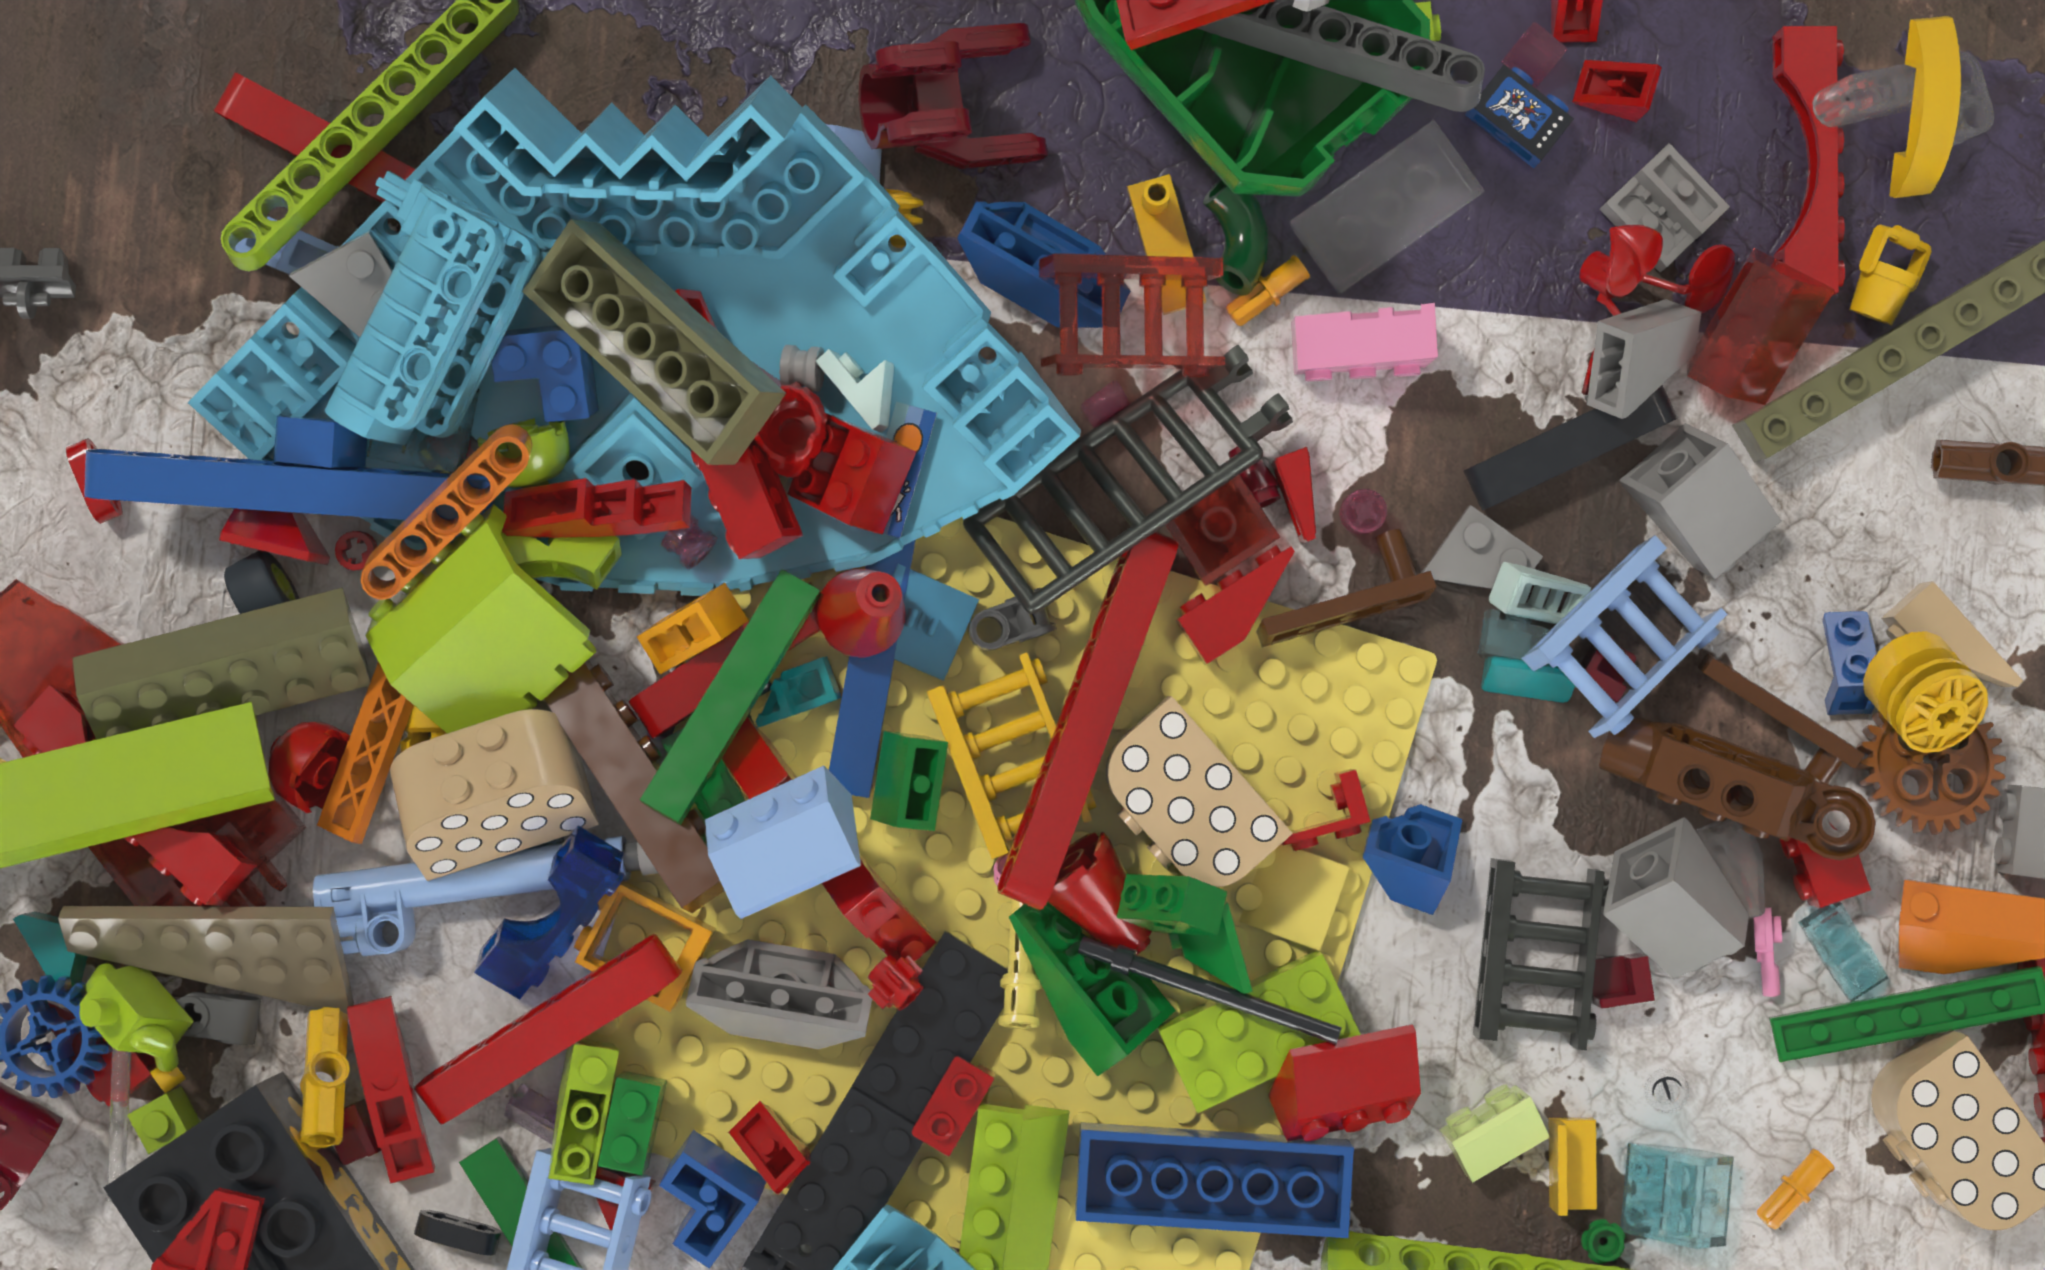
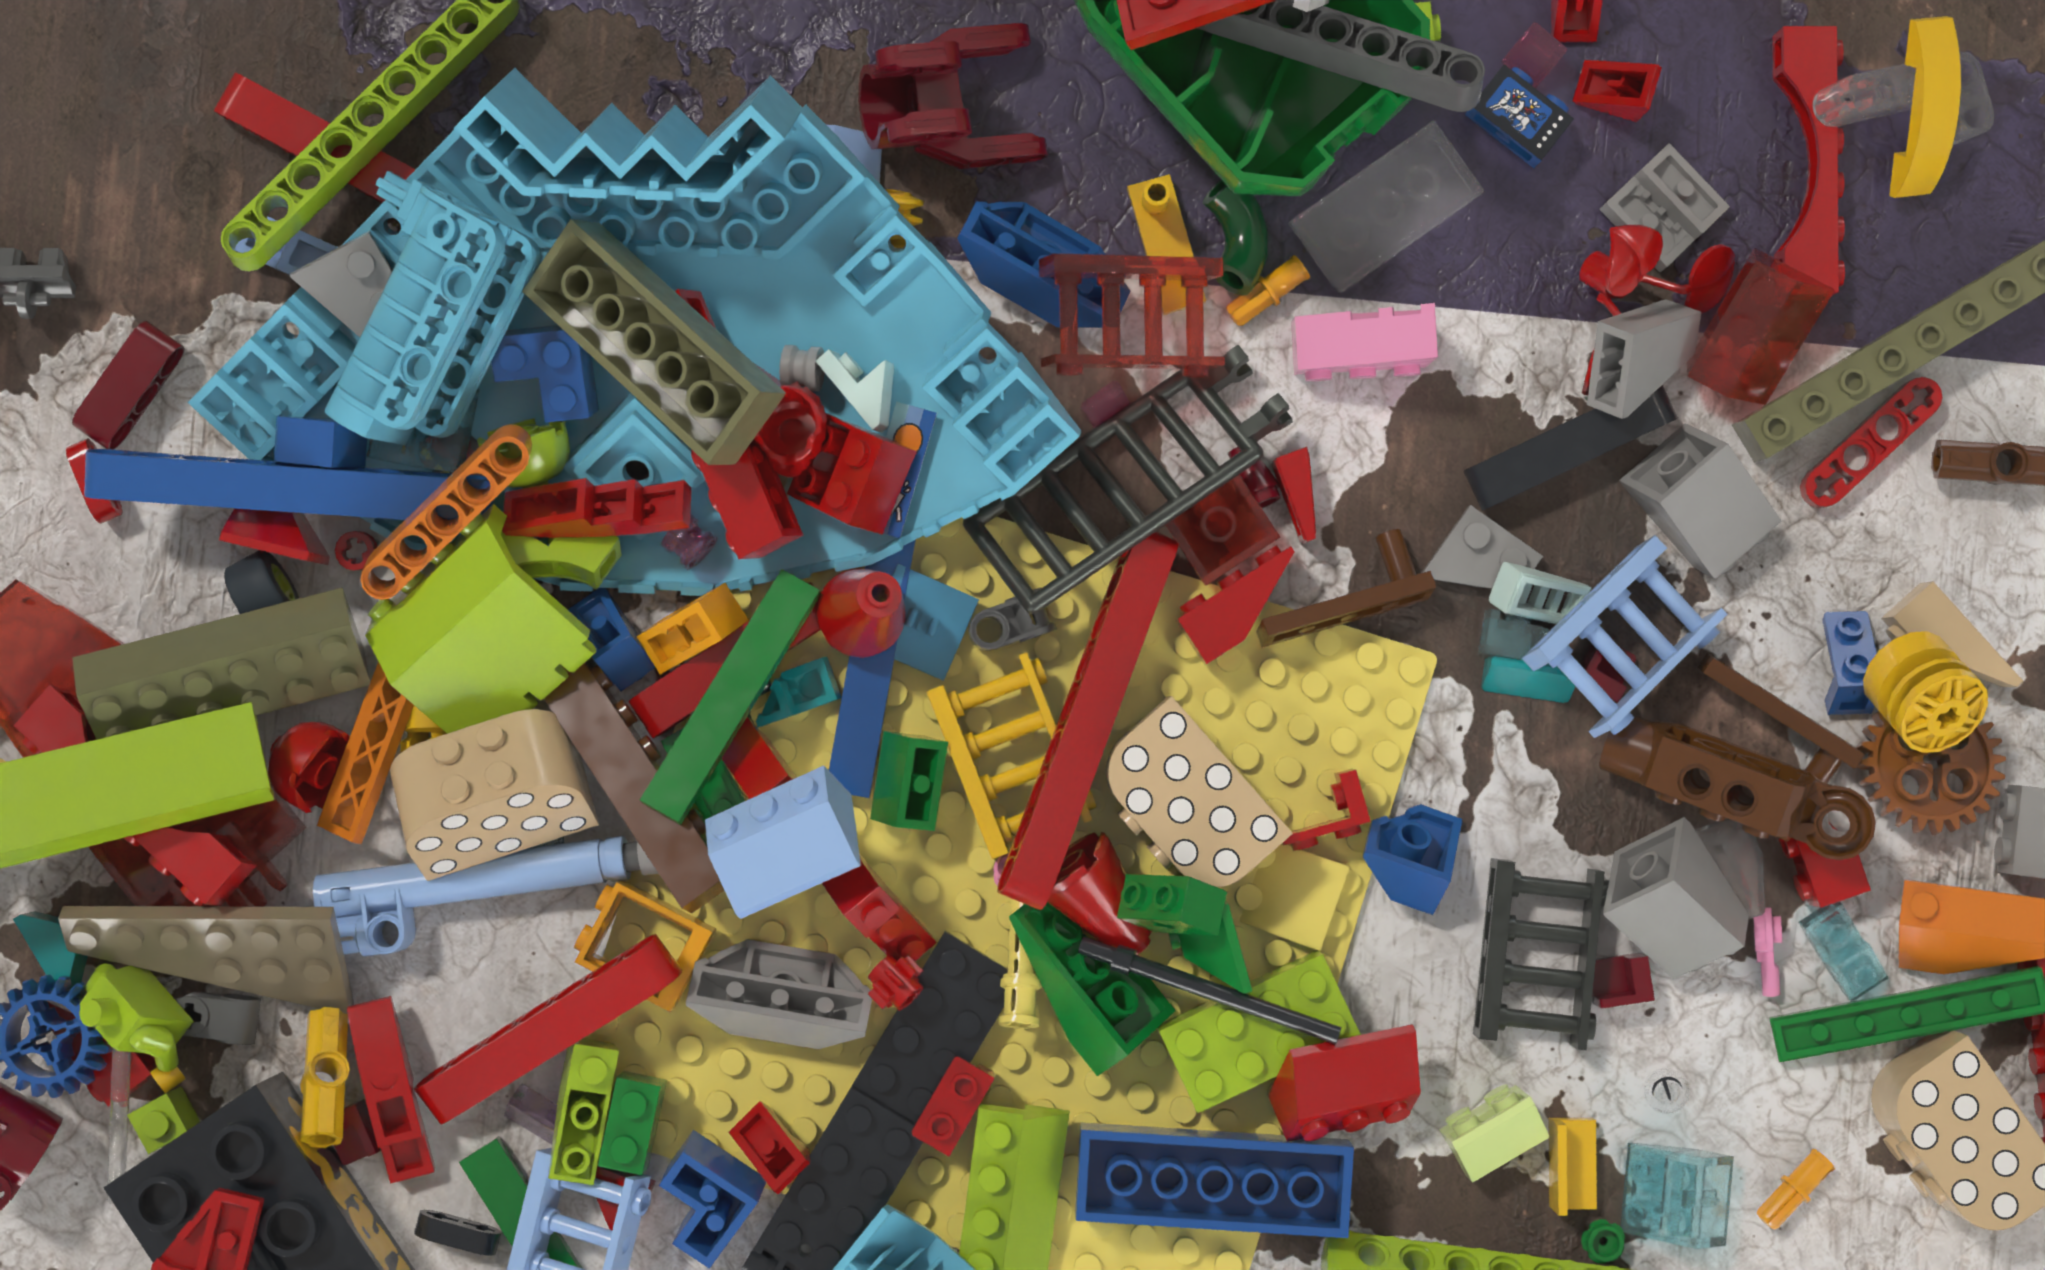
clear blue arch [474,825,624,1000] -> none
clear pink wheel [1339,489,1387,535] -> none
yellow piece [1849,225,1932,325] -> none
none -> dark red beam [72,321,185,450]
none -> blue slope [568,588,656,692]
none -> red beam [1800,377,1943,508]

